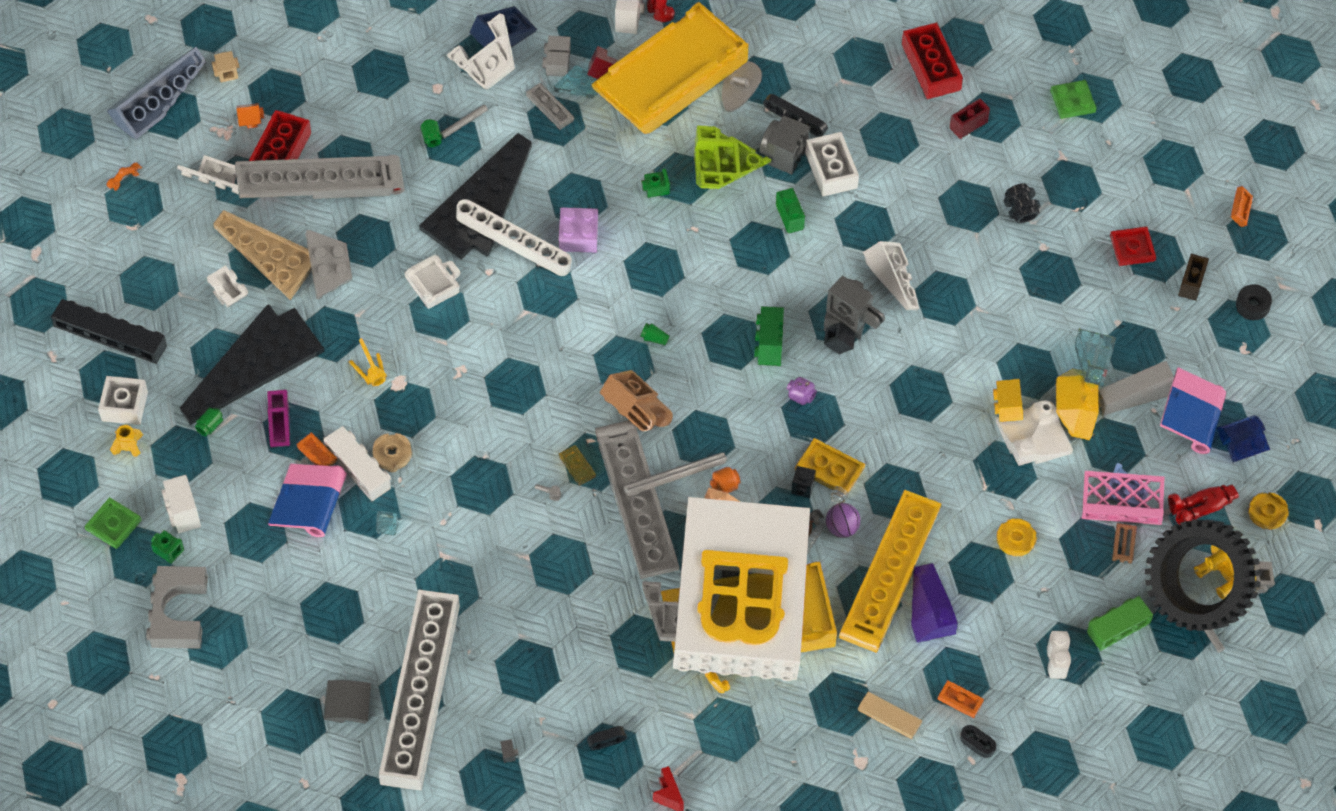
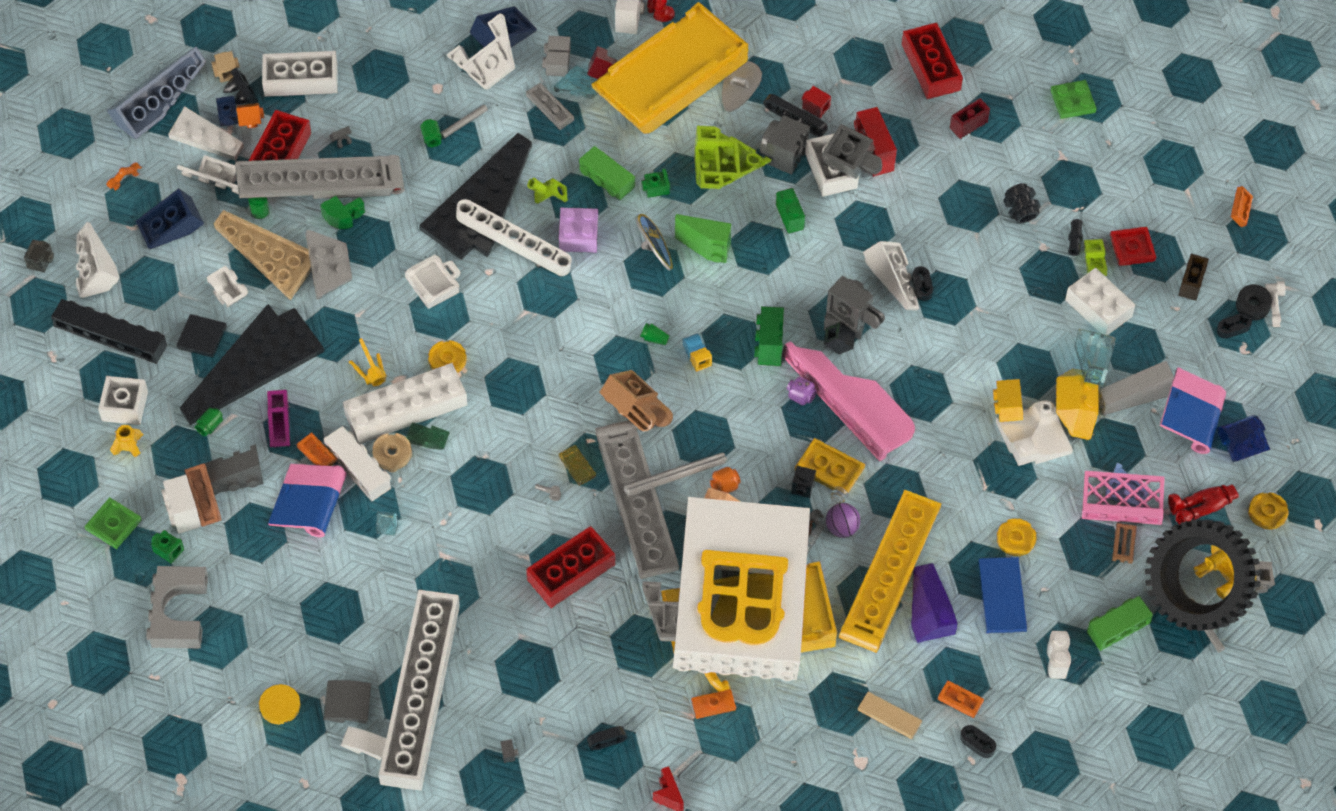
none -> clear smoke brick [24,240,54,273]
none -> white wedge [76,222,119,298]
none -> dark blue slope [136,188,204,249]
none -> white wing [168,107,244,161]
none -> black tile [176,314,227,358]
none -> nougat tile [185,464,222,527]
none -> dark grey wedge [204,444,264,495]
none -> dark blue brick [216,96,239,127]
none -> black tile [223,68,259,104]
none -> green brick [248,197,270,219]
none -> yellow tile [259,684,301,725]
none -> white brick [262,51,338,97]
none -> green brick [320,196,365,229]
none -> dark grey tile [329,126,352,149]
none -> white slope [340,726,386,760]
none -> white brick [343,363,467,444]
none -> clear green slope [406,422,450,450]
none -> yellow tile [428,340,467,373]
none -> red brick [526,526,615,608]
none -> lime bracket [527,177,568,204]
none -> bright green brick [579,146,635,200]
none -> shield [636,214,673,271]
none -> bright green slope [675,214,732,263]
none -> leg [682,333,712,372]
none -> orange plate [691,689,736,719]
none -> bright pink piece [782,341,915,462]
none -> red brick [802,86,831,118]
none -> dark grey brick [822,124,883,179]
none -> red brick [854,107,897,177]
none -> black beam [912,266,933,301]
none -> blue tile [978,557,1027,633]
none -> white brick [1065,268,1136,337]
none -> black pin [1068,219,1083,256]
none -> lime slope [1084,239,1108,276]
none -> black beam [1217,313,1252,339]
none -> white brick [1265,281,1285,327]

